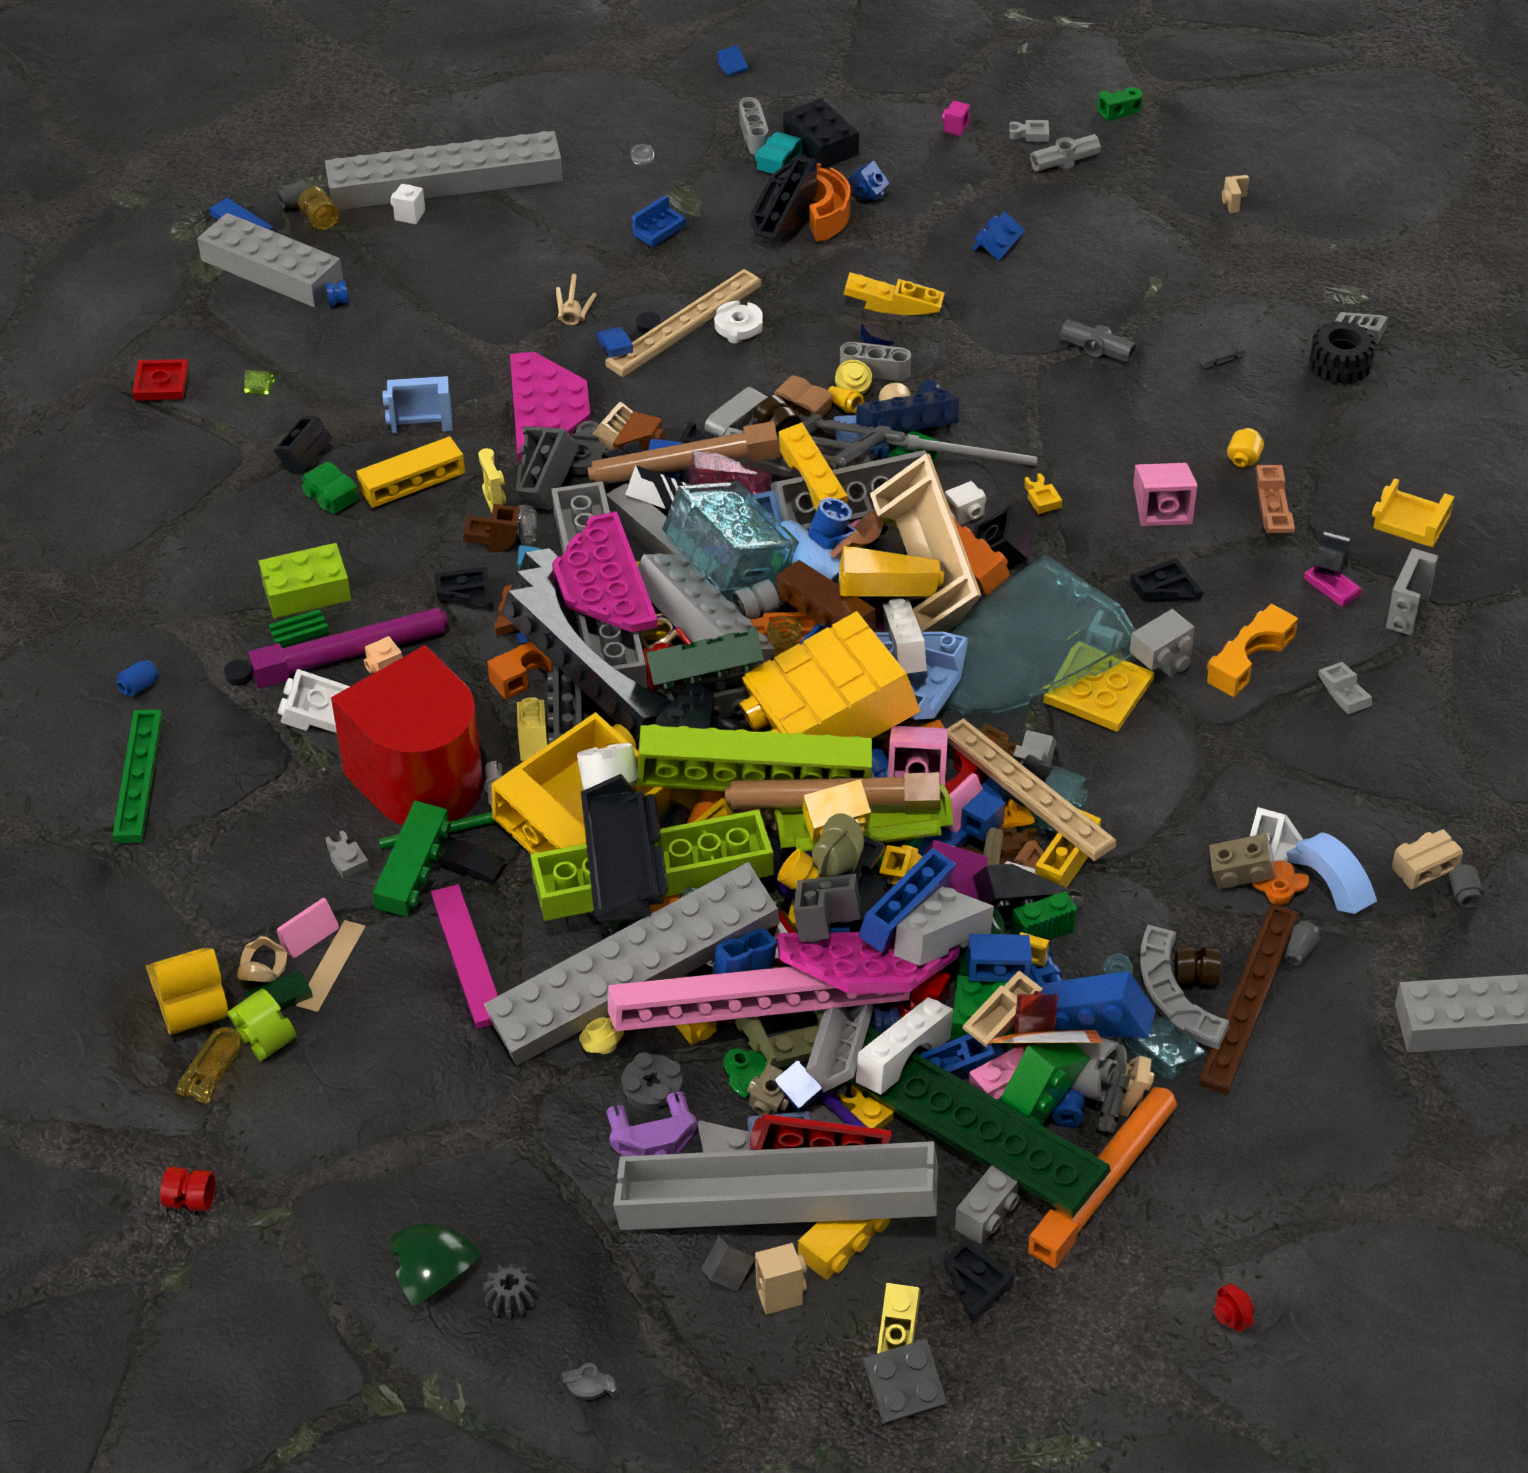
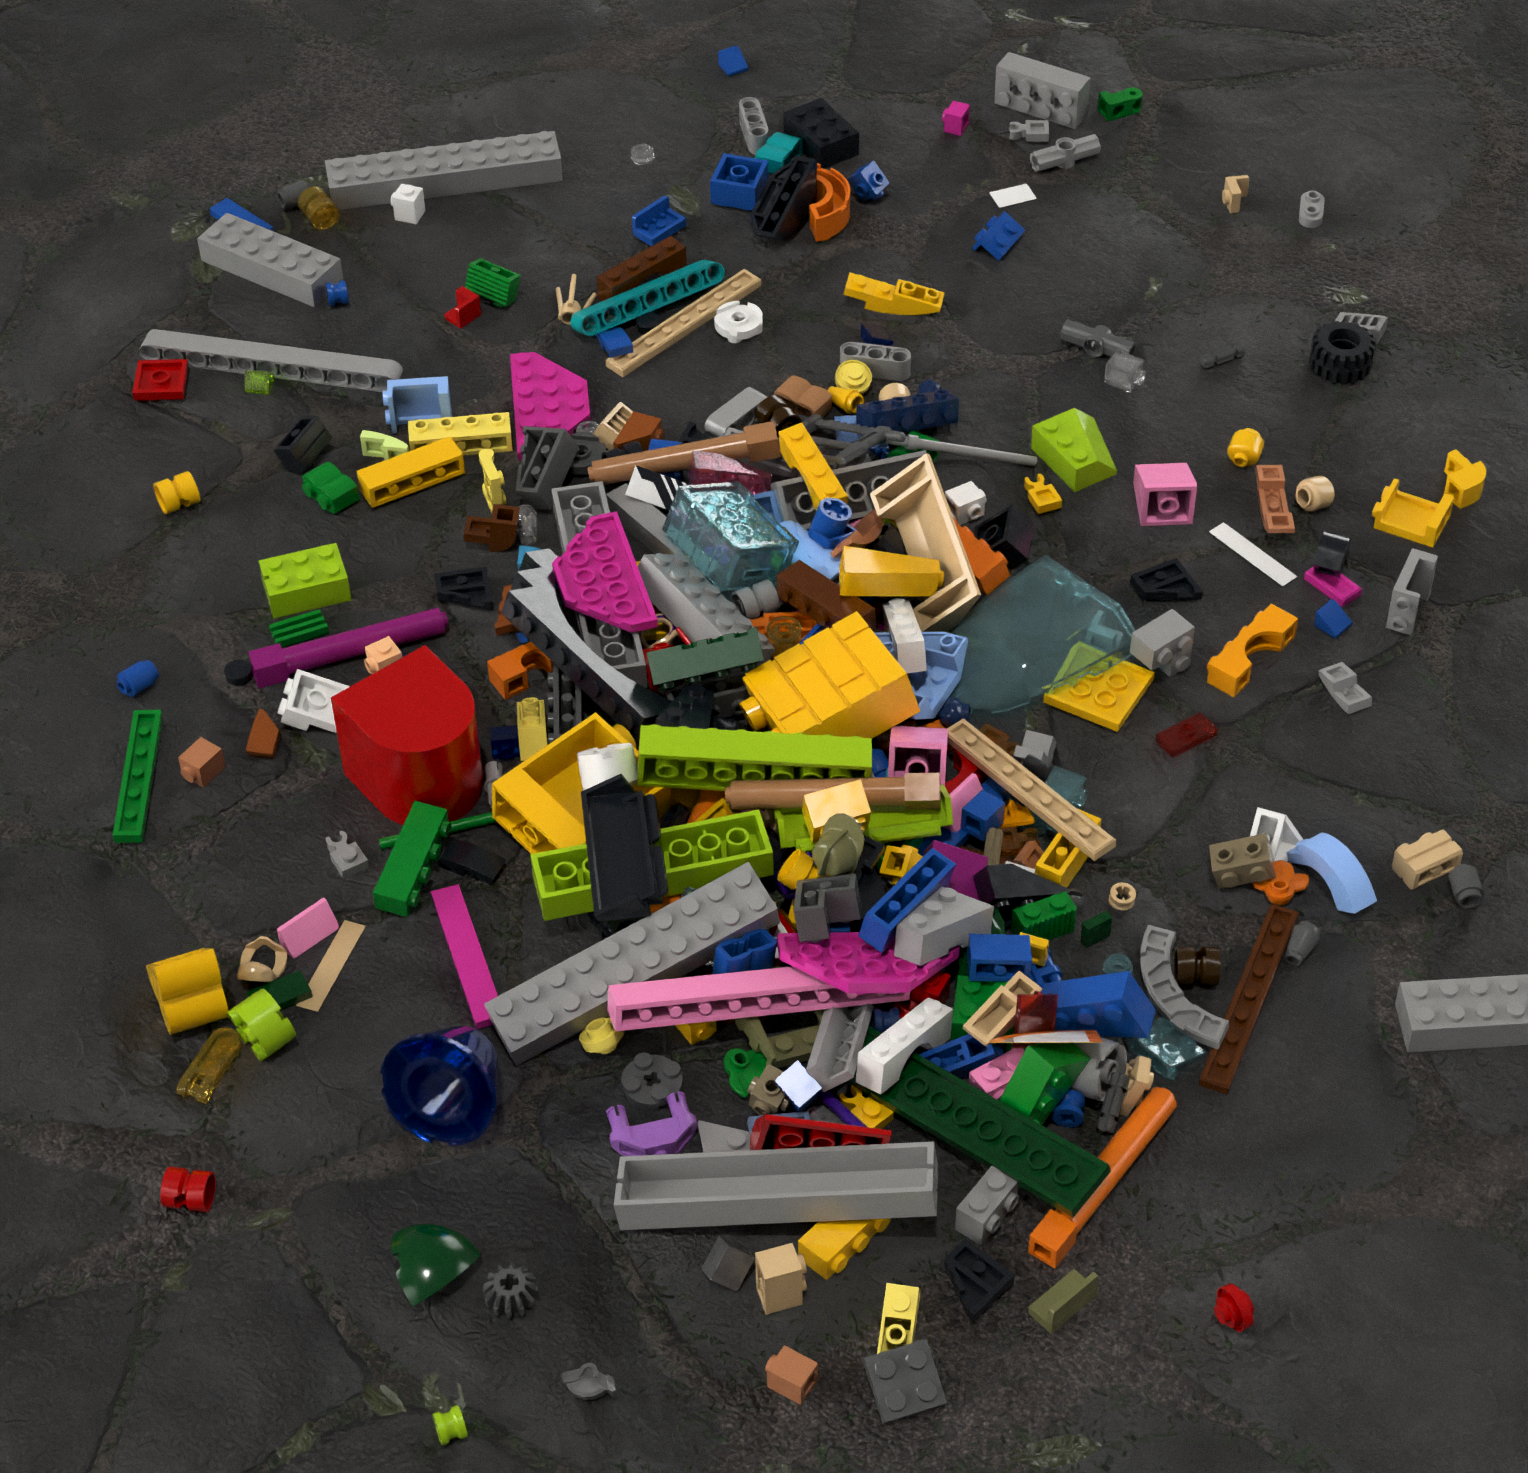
none -> light grey beam [139,329,403,392]
none -> yellow wheel [153,471,200,514]
none -> nougat brick [178,737,226,788]
none -> dark orange slope [246,709,281,758]
none -> yellowish green slope [360,430,409,461]
none -> clear blue cone [380,1026,498,1146]
none -> light yellow brick [408,412,513,455]
none -> lime wheel [432,1405,468,1446]
none -> red panel [444,286,481,329]
none -> green brick [465,258,521,308]
none -> clear blue bracket [490,725,520,759]
none -> teal beam [570,259,725,336]
none -> reddish brown arch [596,236,687,303]
none -> blue brick [710,153,769,210]
none -> nougat brick [765,1345,818,1405]
none -> dark blue animal [932,697,971,728]
none -> white sticker [990,184,1037,208]
none -> light grey brick [994,52,1091,129]
none -> olive panel [1028,1269,1099,1334]
none -> lime wedge [1031,408,1117,493]
none -> dark green tile [1080,911,1112,948]
none -> clear brick [1104,350,1145,393]
none -> tan bush [1108,882,1136,911]
none -> clear red plate [1156,712,1218,758]
none -> white sticker [1209,522,1297,586]
none -> tan head [1295,476,1335,512]
none -> light grey plate [1299,190,1325,228]
none -> blue slope [1314,599,1353,639]
none -> yellow brick [1444,449,1486,509]

